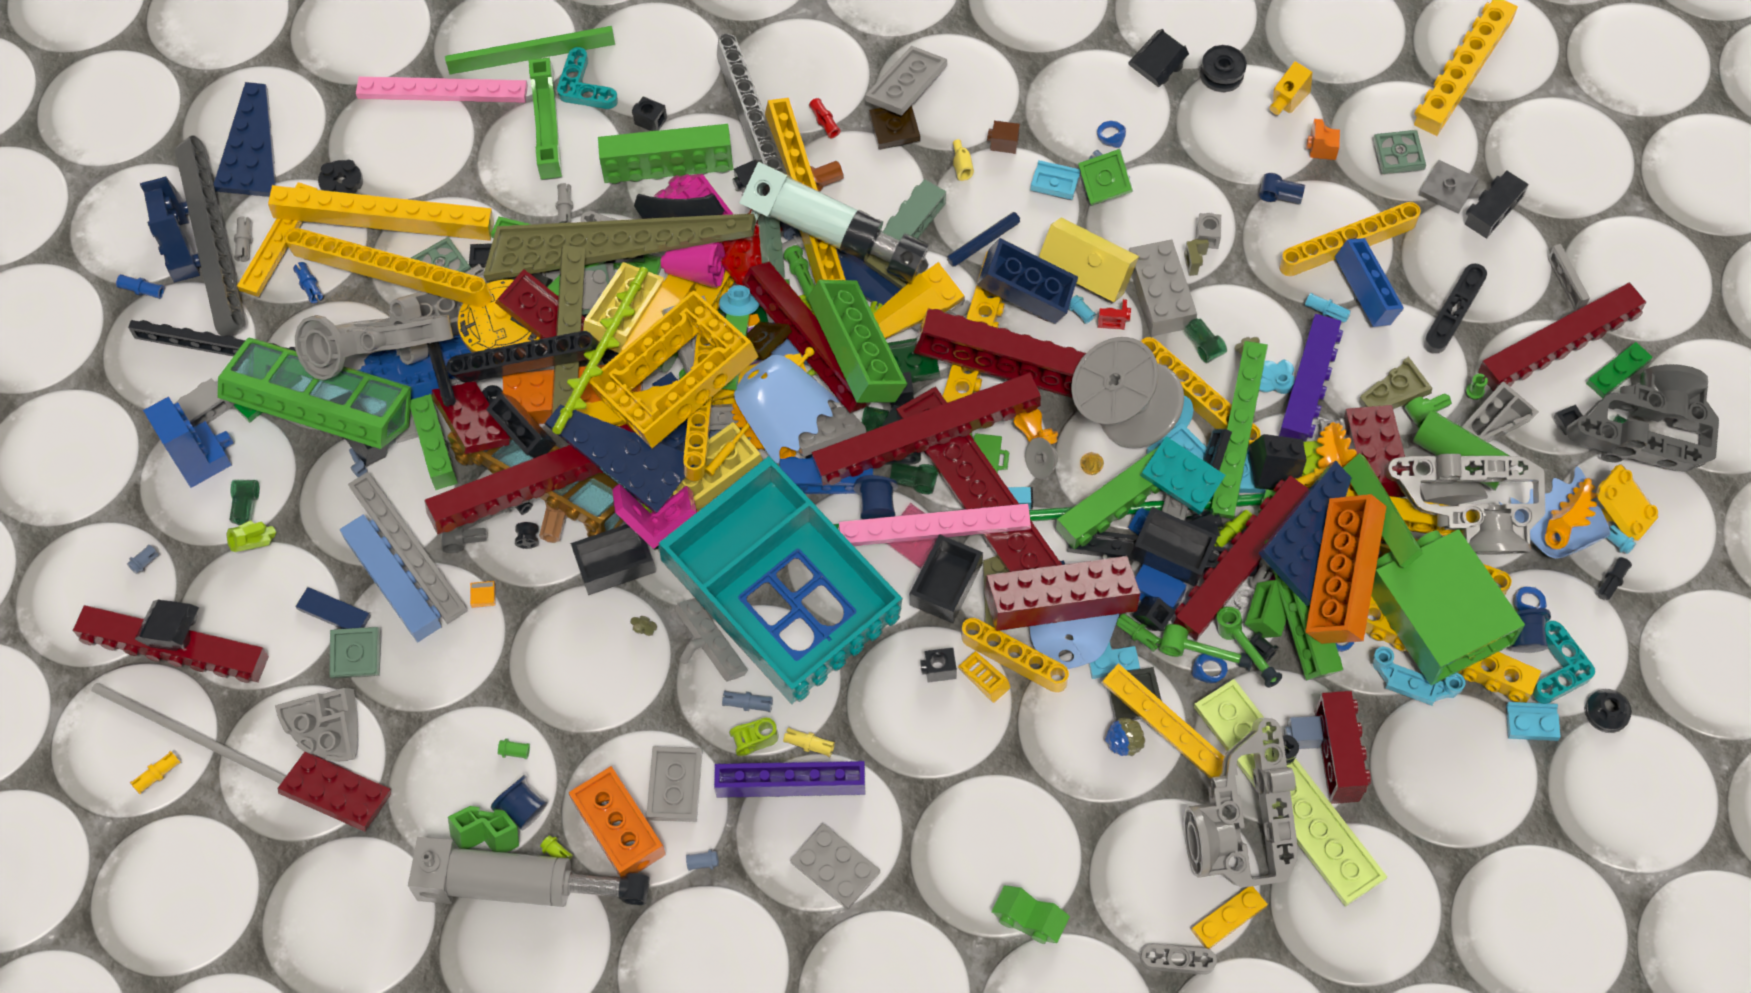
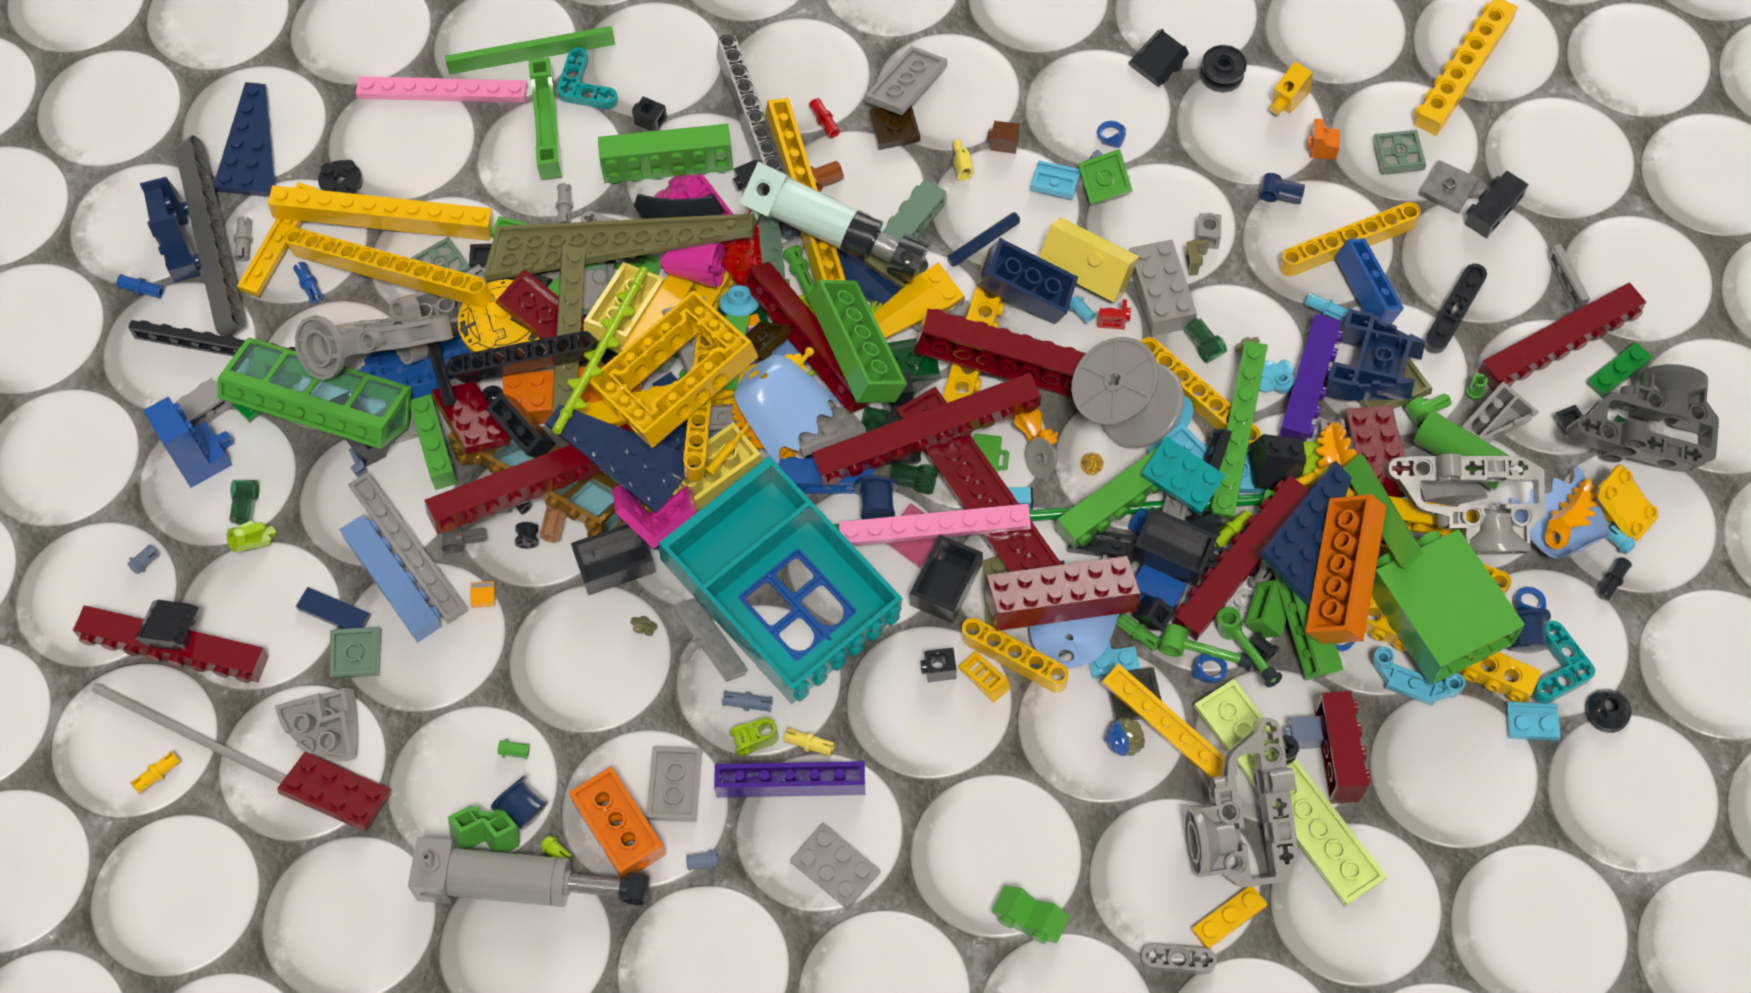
none -> dark blue wedge [1326,308,1426,401]

